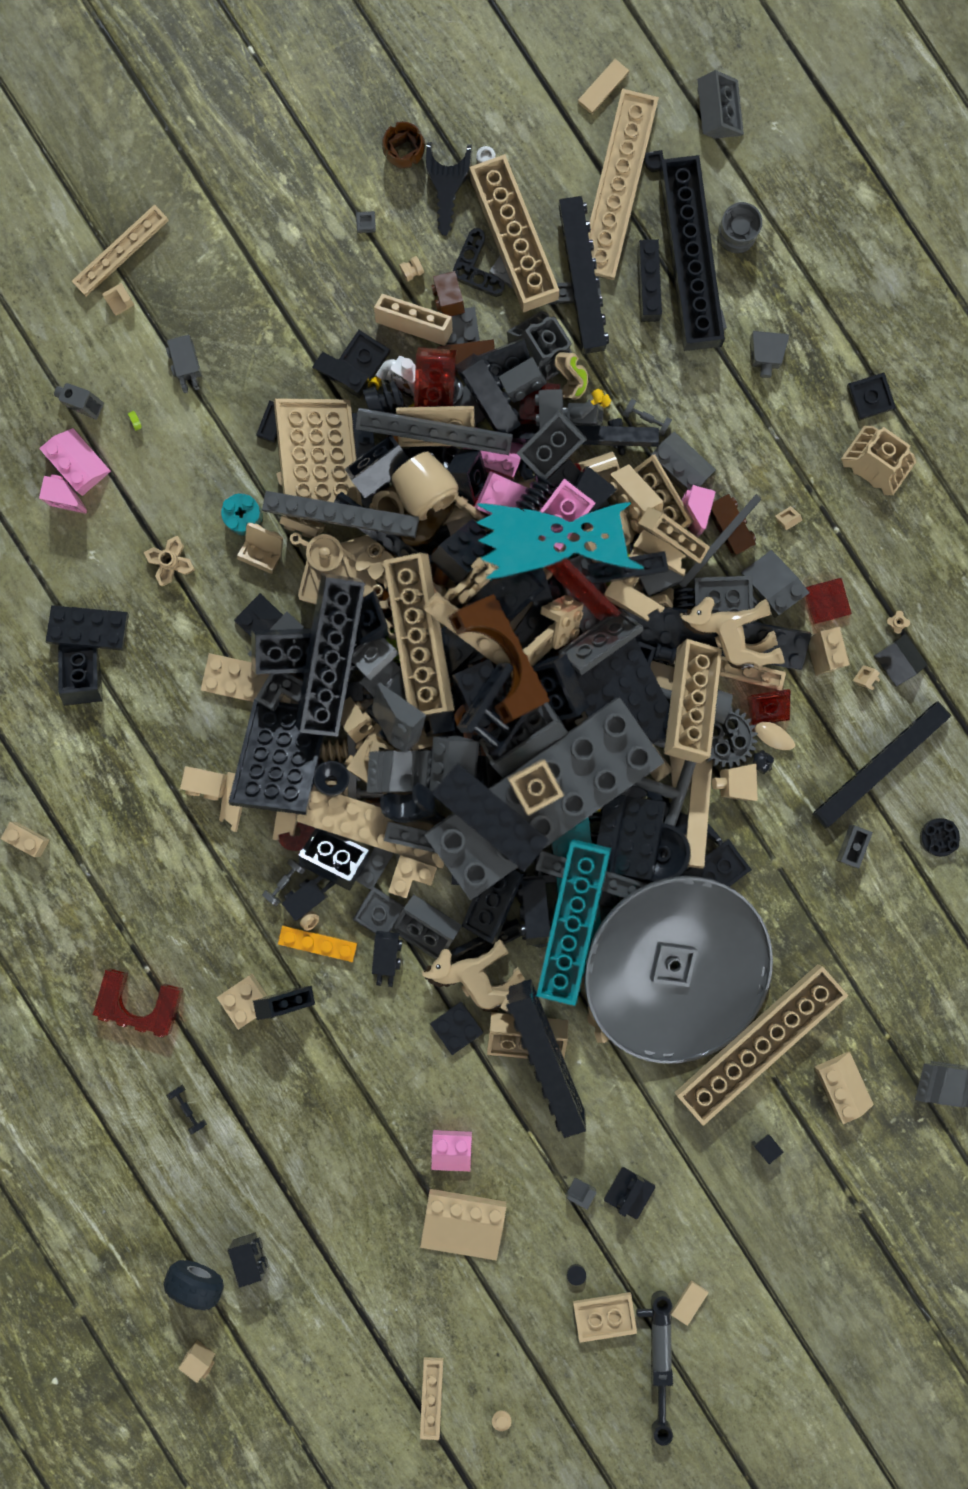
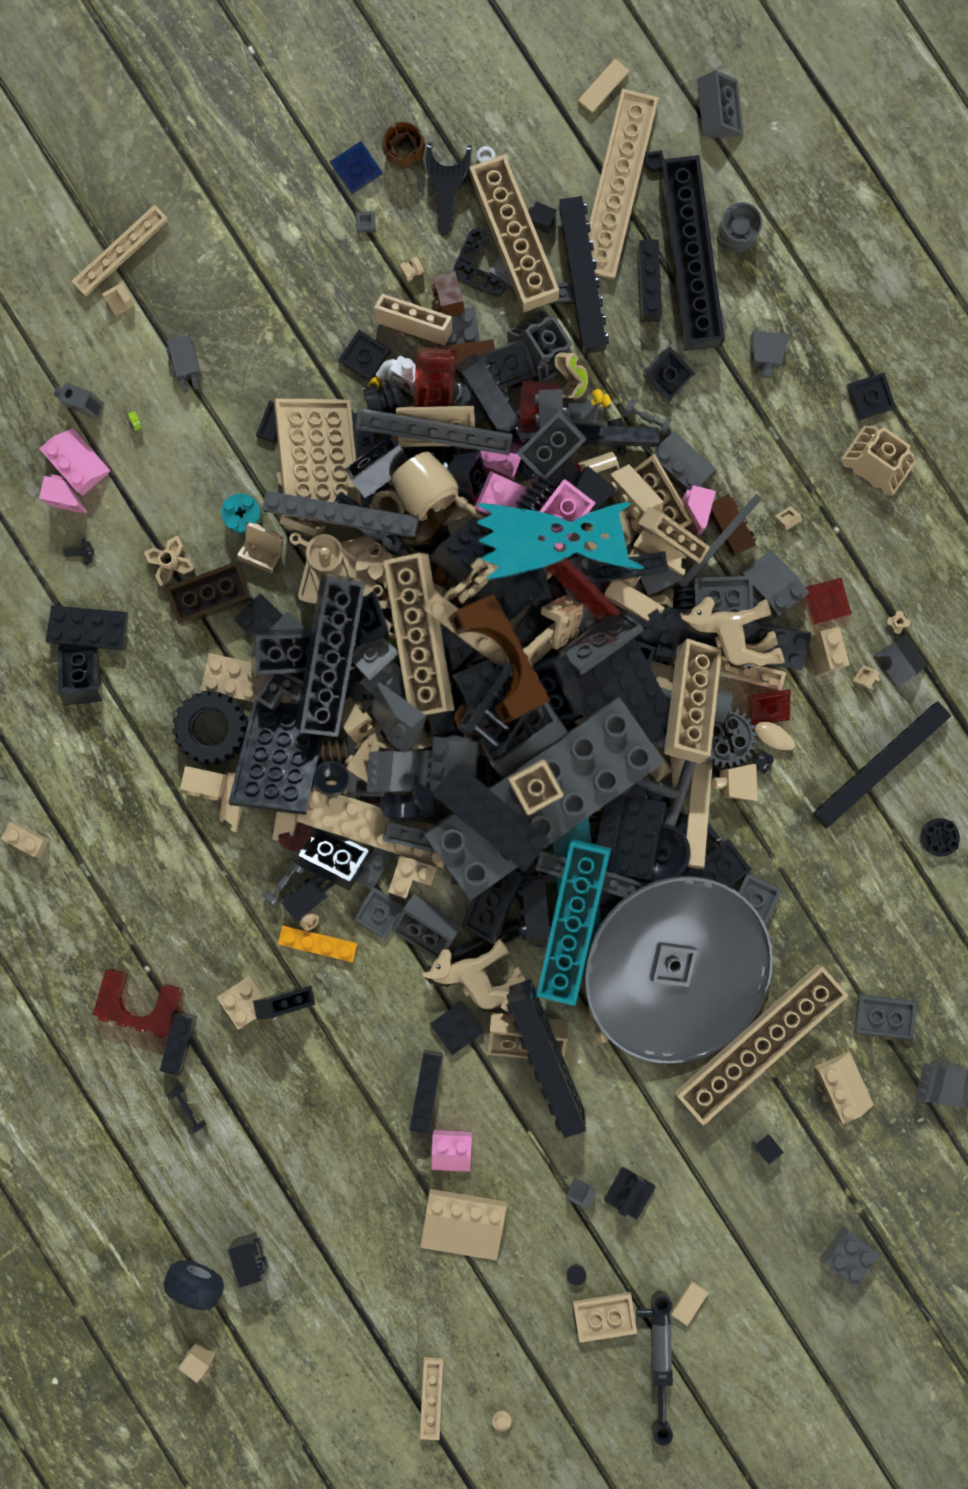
black slope [312,351,370,399] -> none
black hinge [372,931,403,987] -> none
dark grey brick [499,357,547,403] -> none
dark grey brick [836,825,873,868] -> none
none -> black piece [64,538,95,565]
none -> black brick [160,1011,197,1076]
none -> dark brown brick [165,561,254,626]
none -> black tyre [172,691,249,765]
none -> clear blue plate [330,141,383,195]
none -> black brick [409,1050,443,1134]
none -> black brick [528,201,557,234]
none -> black slope [642,347,696,402]
none -> dark grey plate [738,874,782,925]
none -> dark grey brick [821,1226,880,1287]
none -> dark grey tile [854,994,917,1040]

